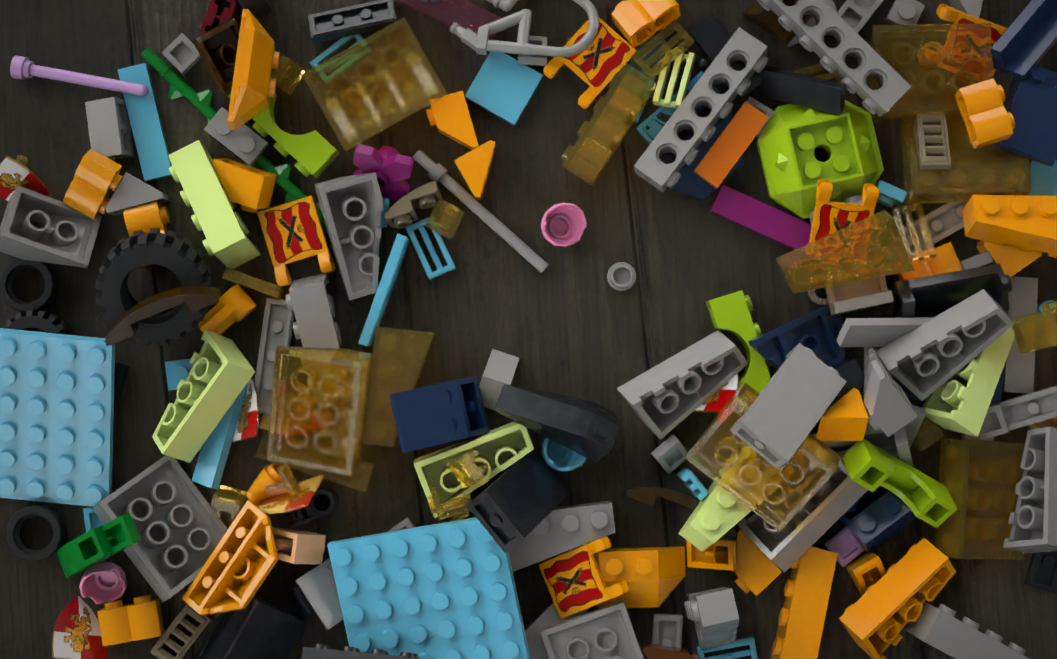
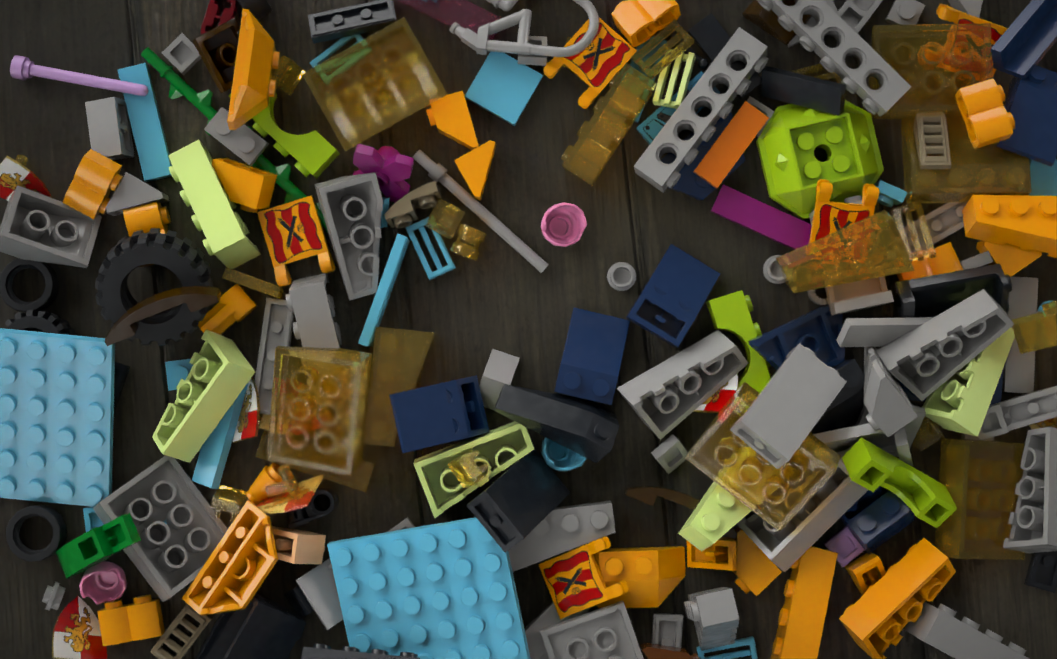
clear yellow bracket [427,486,472,520] -> none
medium azure tile [676,468,708,501] -> none
light orange slope [816,388,869,441] -> none
none -> light grey plate [41,581,66,611]
none -> clear yellow wheel [450,224,487,261]
none -> dark blue slope [554,308,630,405]
none -> dark blue slope [626,244,720,348]
none -> light grey plate [763,255,792,284]

